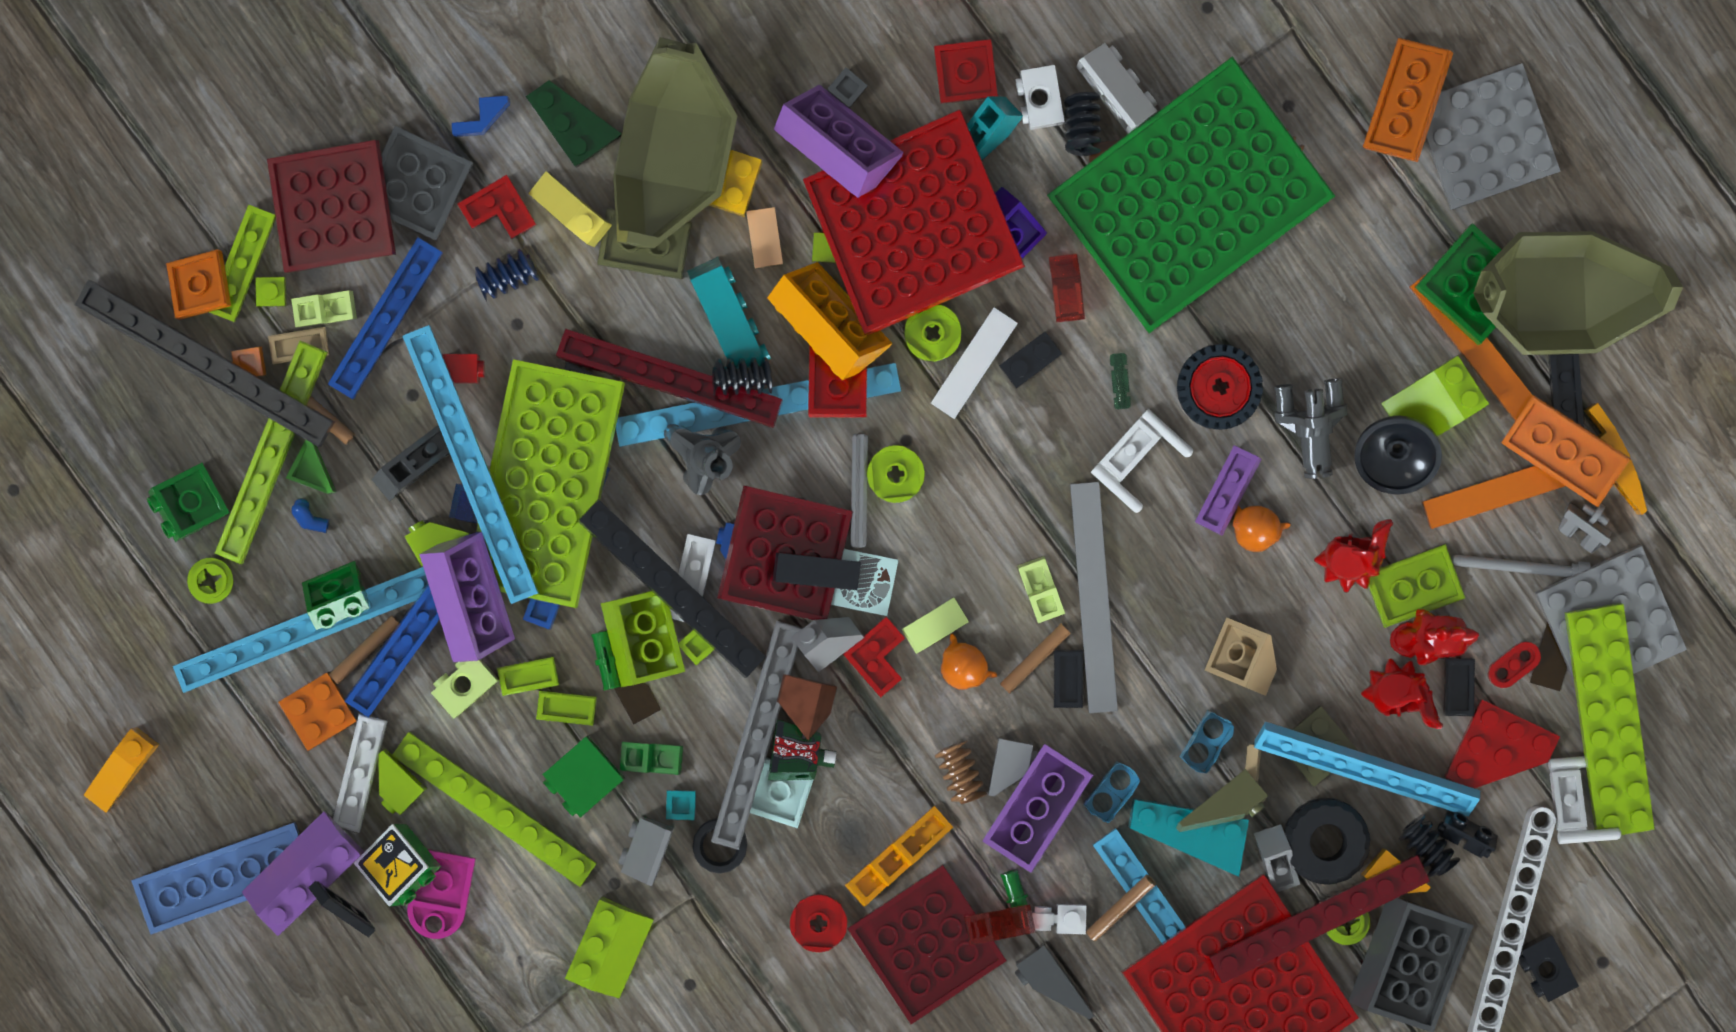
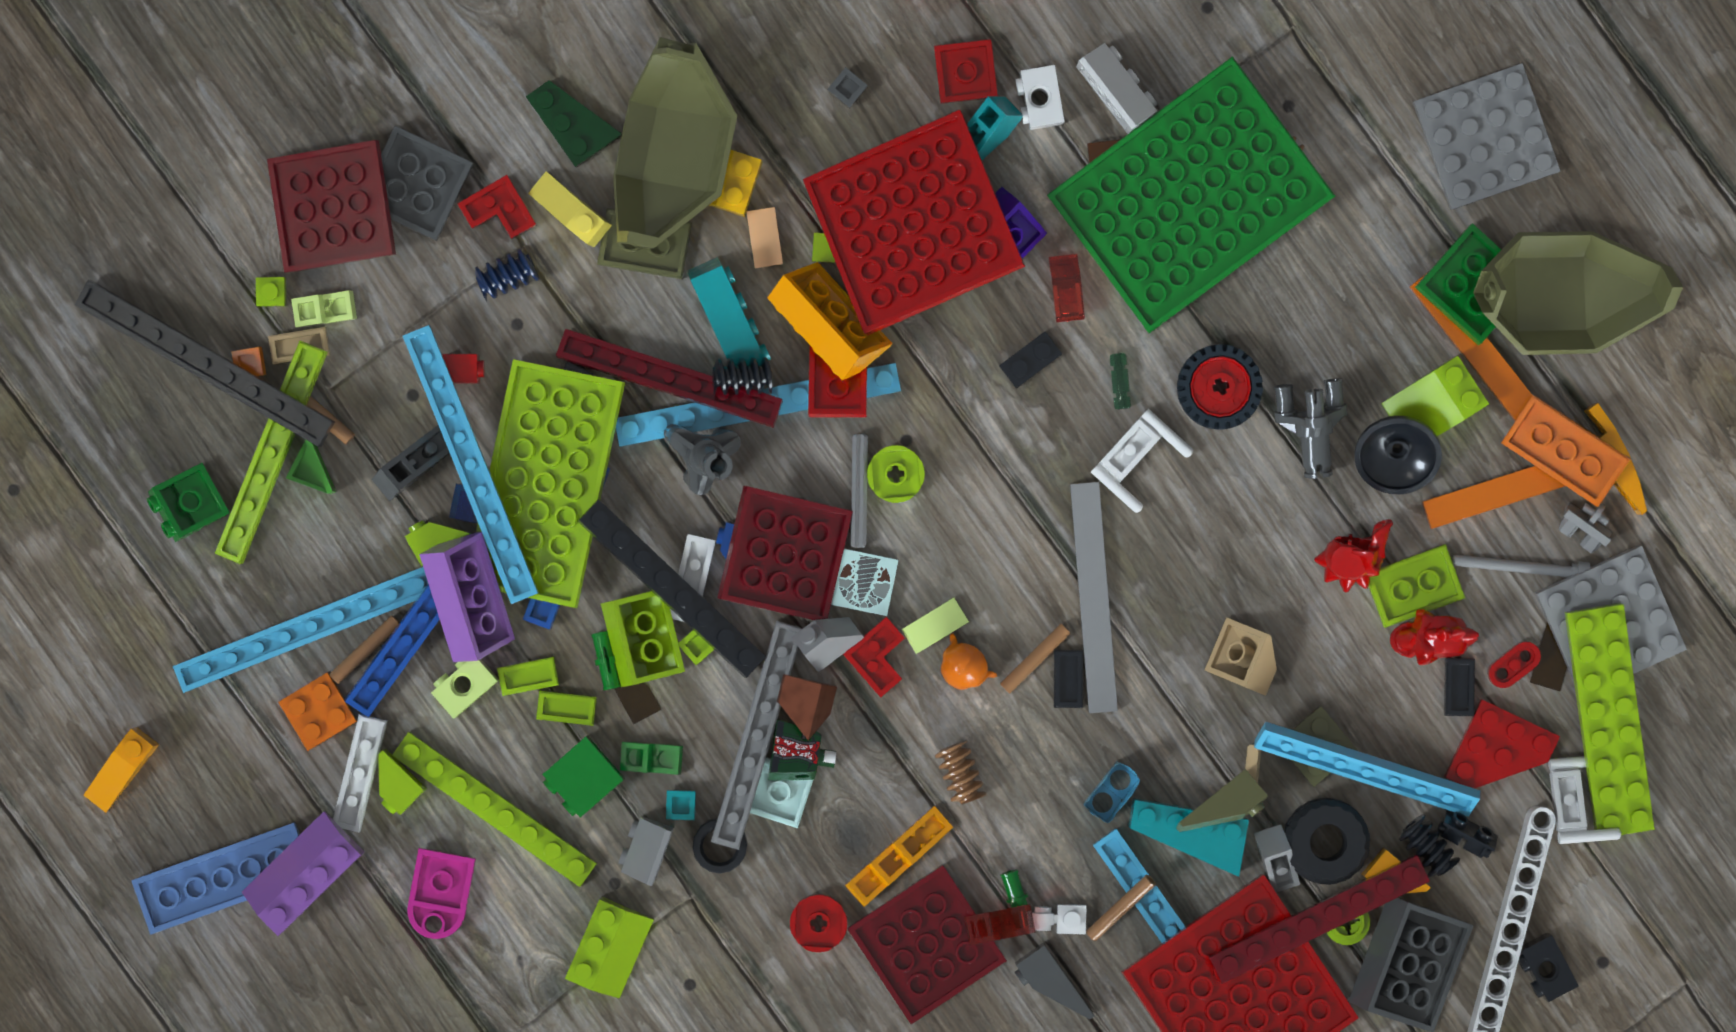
orange tile [166,249,231,320] -> none
lime gear [187,558,234,604] -> none
lime plate [209,204,276,322] -> none
blue arm [291,498,329,533] -> none
green plate [302,561,370,630] -> none
black tile [308,881,376,938] -> none
blue plate [328,237,443,399] -> none
piece [354,824,441,906] -> none
blue slope [452,96,510,137] -> none
black tile [773,552,861,591] -> none
medium lavender slope [774,85,903,198] -> none
lime plate [904,305,961,362] -> none
white tile [930,308,1018,419] -> none
medium lavender slope [982,744,1094,873] -> none
light grey slope [988,737,1037,796] -> none
yellowish green slope [1017,556,1065,623] -> none
black piece [1064,92,1101,156] -> none
medium azure piece [1179,710,1234,773] -> none
medium lavender plate [1195,445,1262,536] -> none
orange hair [1233,505,1291,552] -> none
red head [1361,658,1443,729] -> none
orange piece [1363,38,1453,162] -> none
black plate [1548,354,1584,427] -> none

